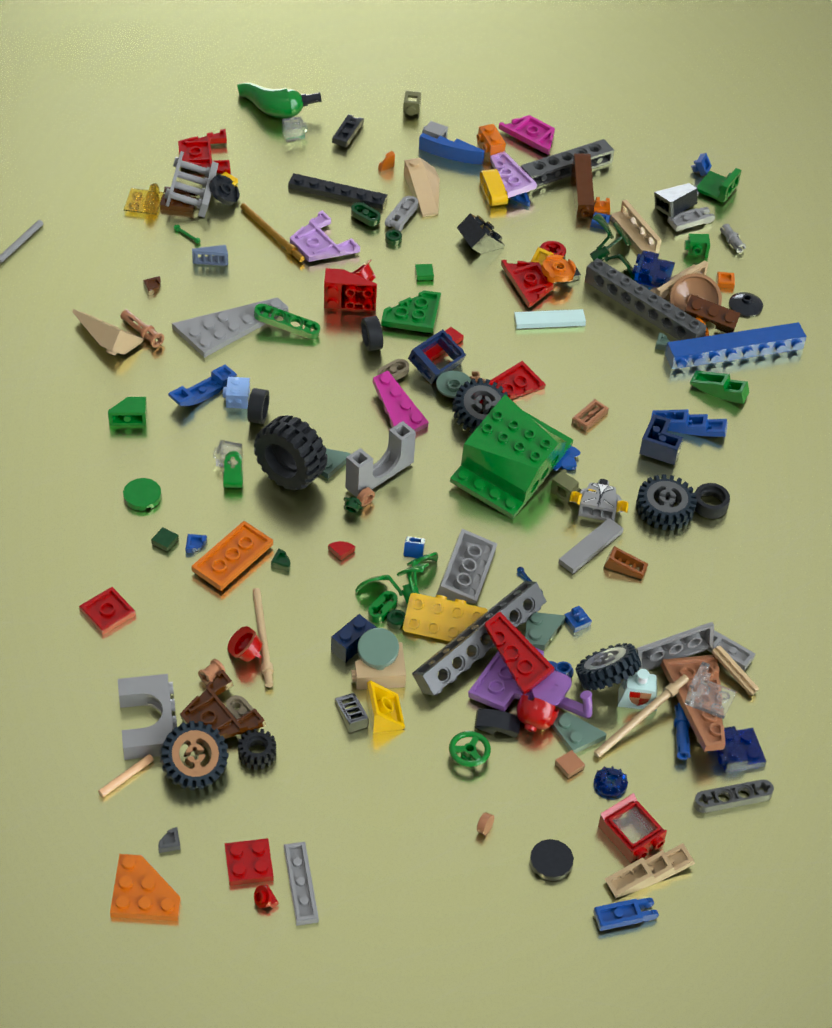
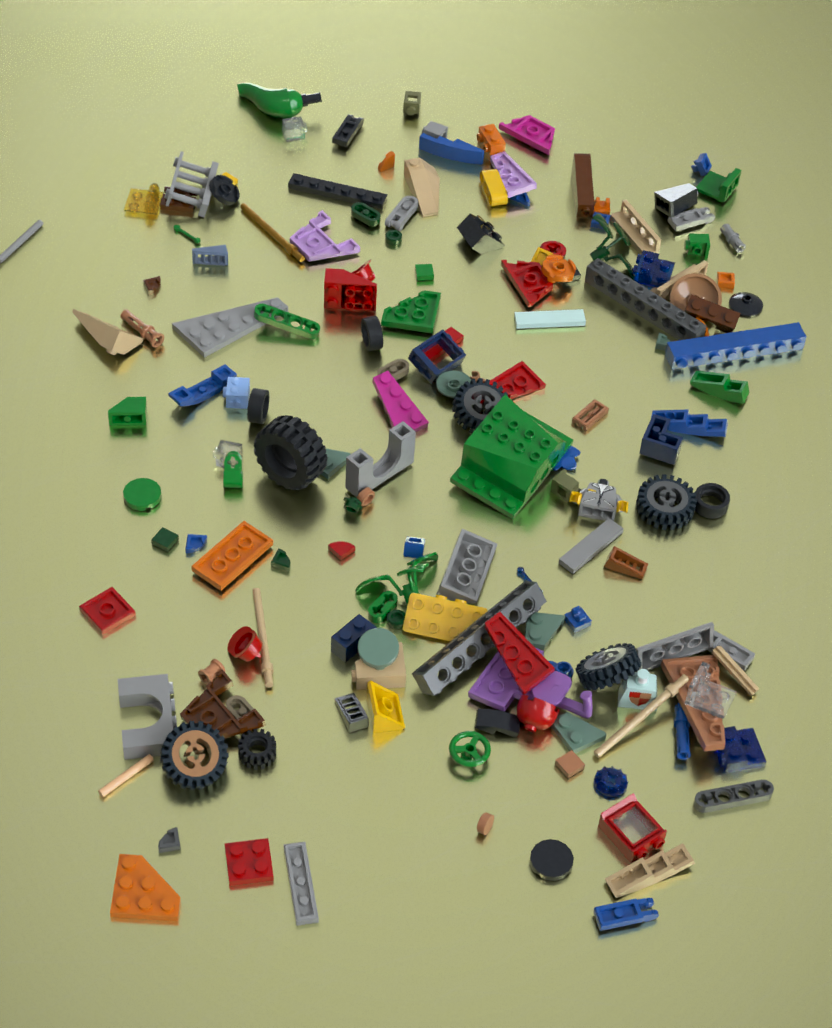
red wing [178,129,231,174] -> none
red plate [254,885,279,908] -> none
dark grey brick [521,139,614,187] -> none

